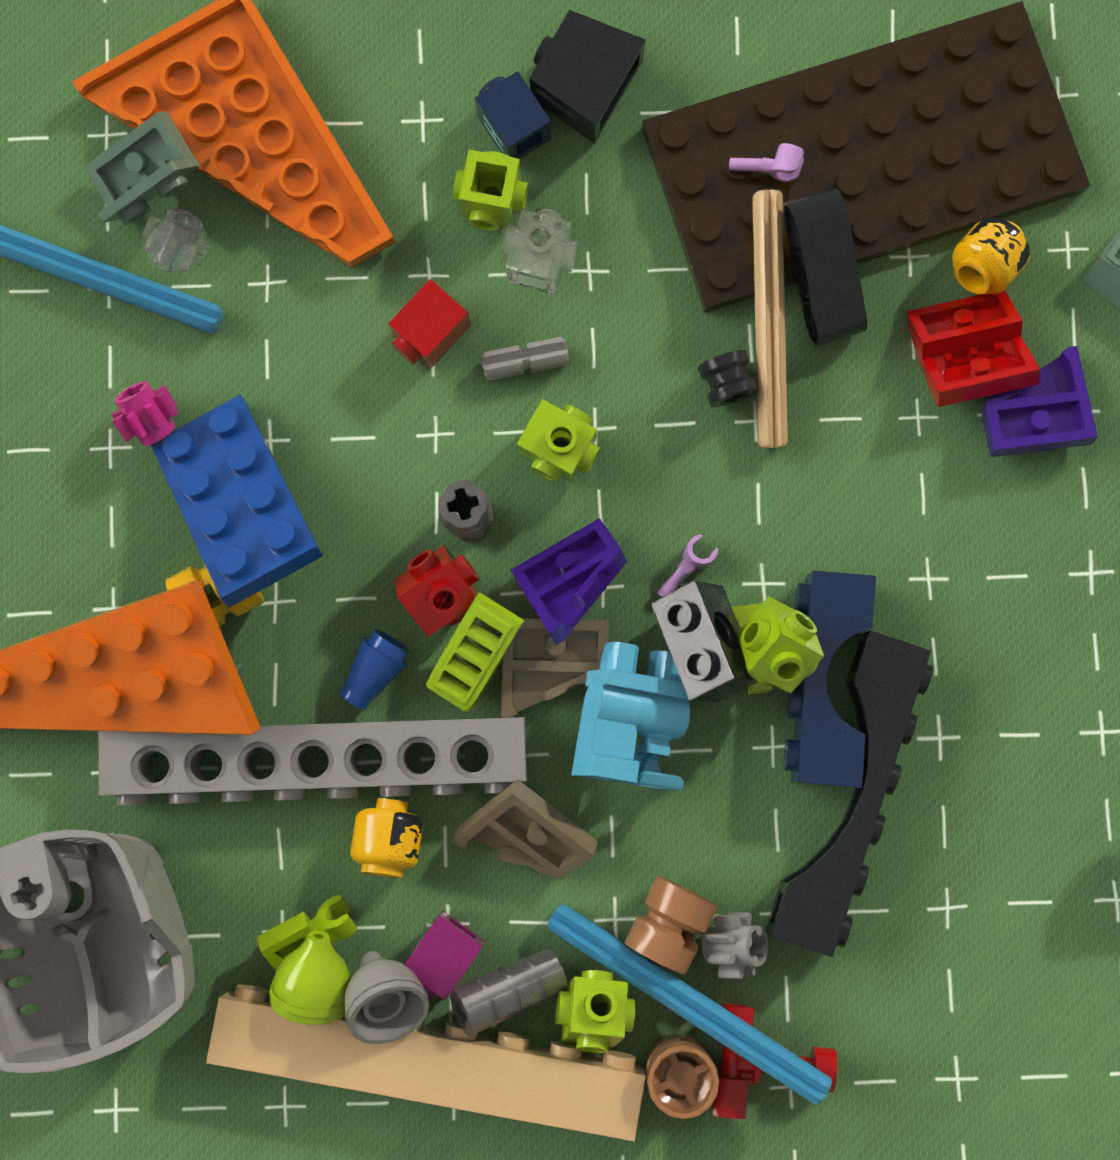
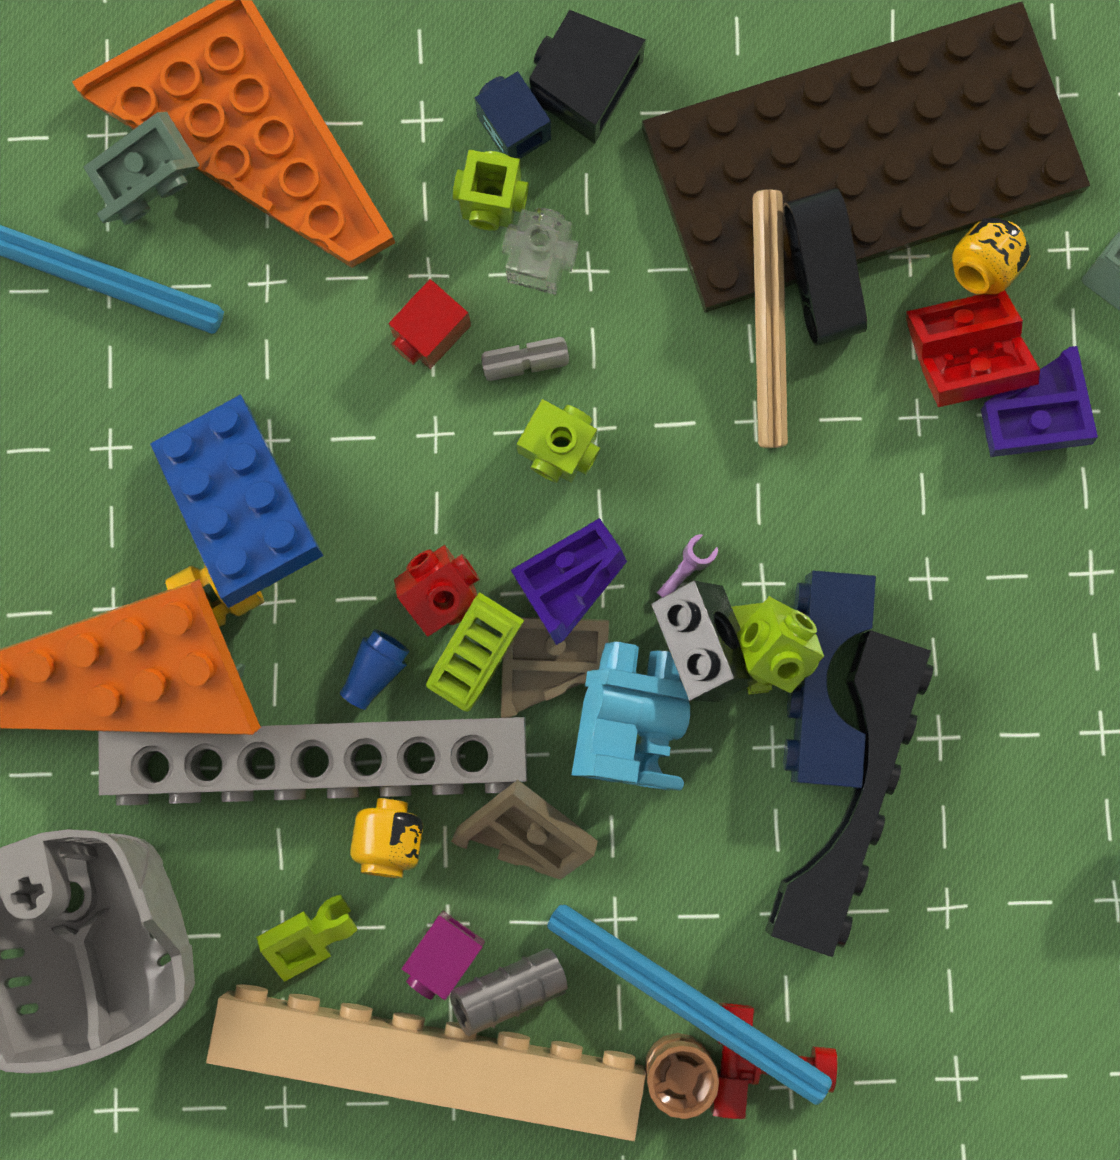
dark pink gear [111,381,178,446] -> none
clear gear [142,208,210,273] -> none
lime helmet [269,930,351,1025] -> none
light grey helmet [344,951,429,1044] -> none
flat silver axle [438,480,493,542] -> none
lime brick [555,970,635,1053] -> none
medium nougat wheel [624,875,718,975] -> none
black wheel [697,350,759,408] -> none
light grey gear [702,912,769,979] -> none
lavender hand [729,143,804,183] -> none

